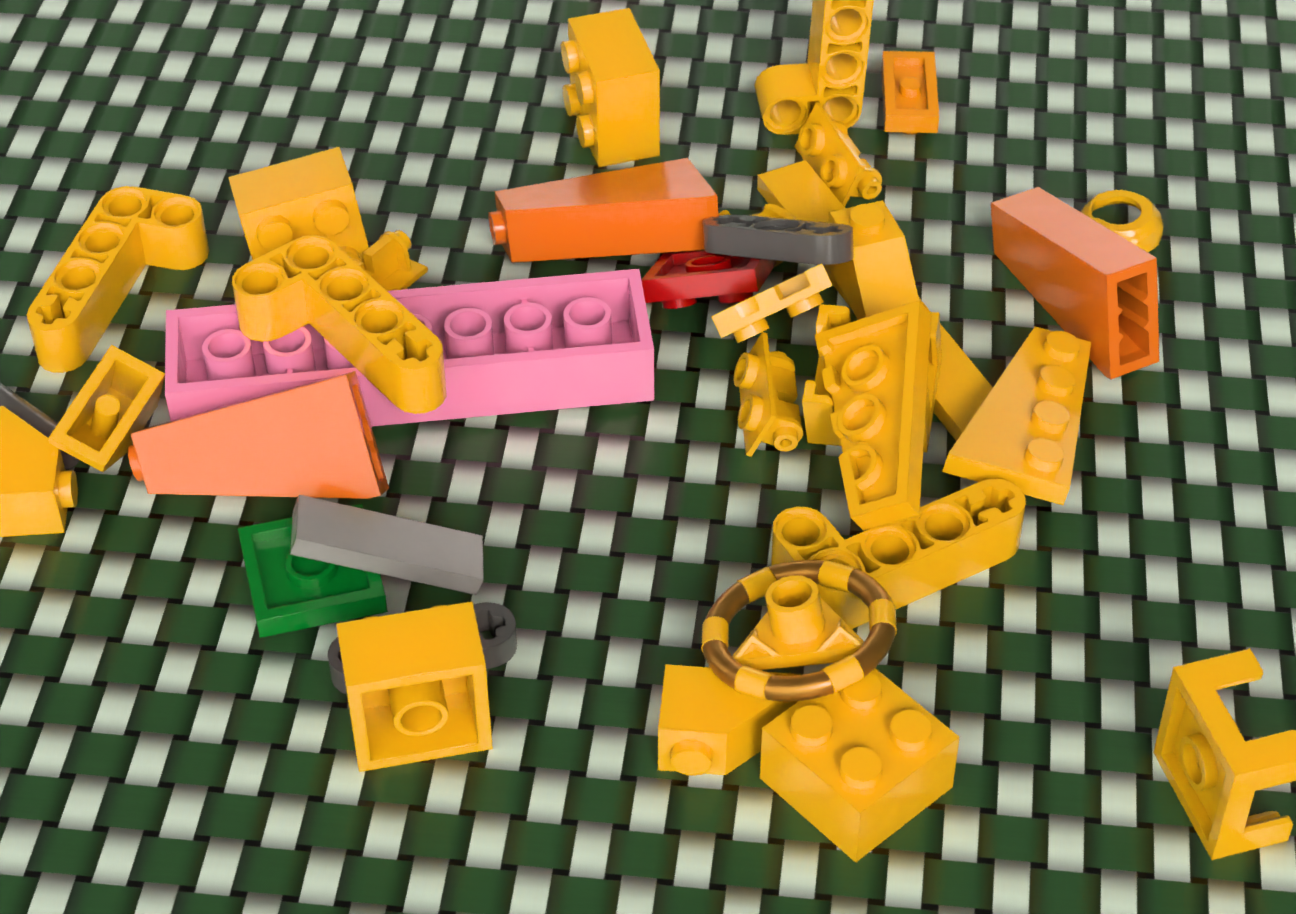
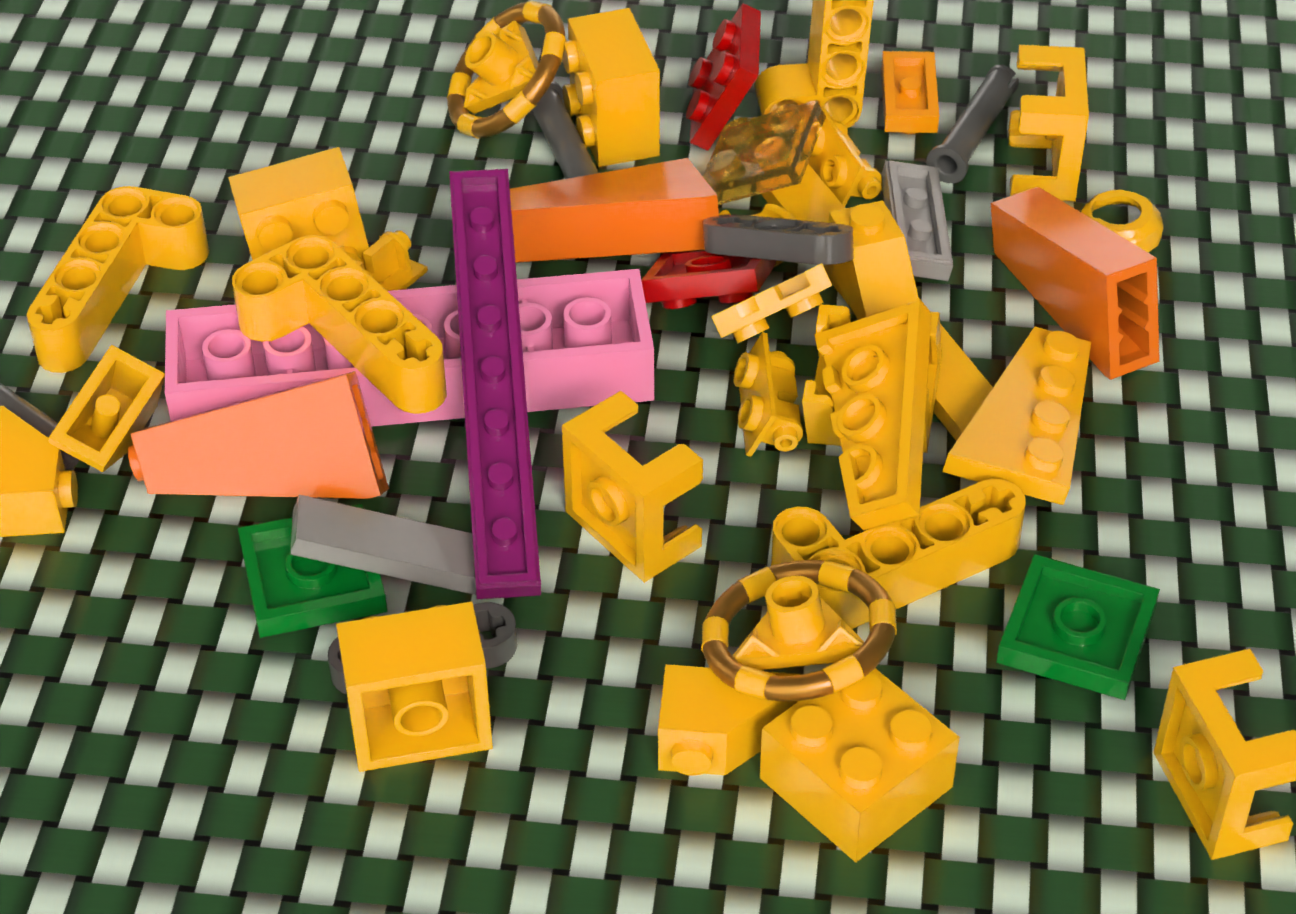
none -> yellow piece [447,1,566,138]
none -> magenta tile [449,169,541,600]
none -> dark grey pin [529,81,599,179]
none -> yellow panel [562,391,703,583]
none -> red plate [686,3,761,151]
none -> clear yellow plate [703,100,826,205]
none -> light grey tile [881,160,953,281]
none -> dark grey pin [926,65,1019,183]
none -> green plate [996,554,1160,700]
none -> yellow panel [1008,45,1089,201]

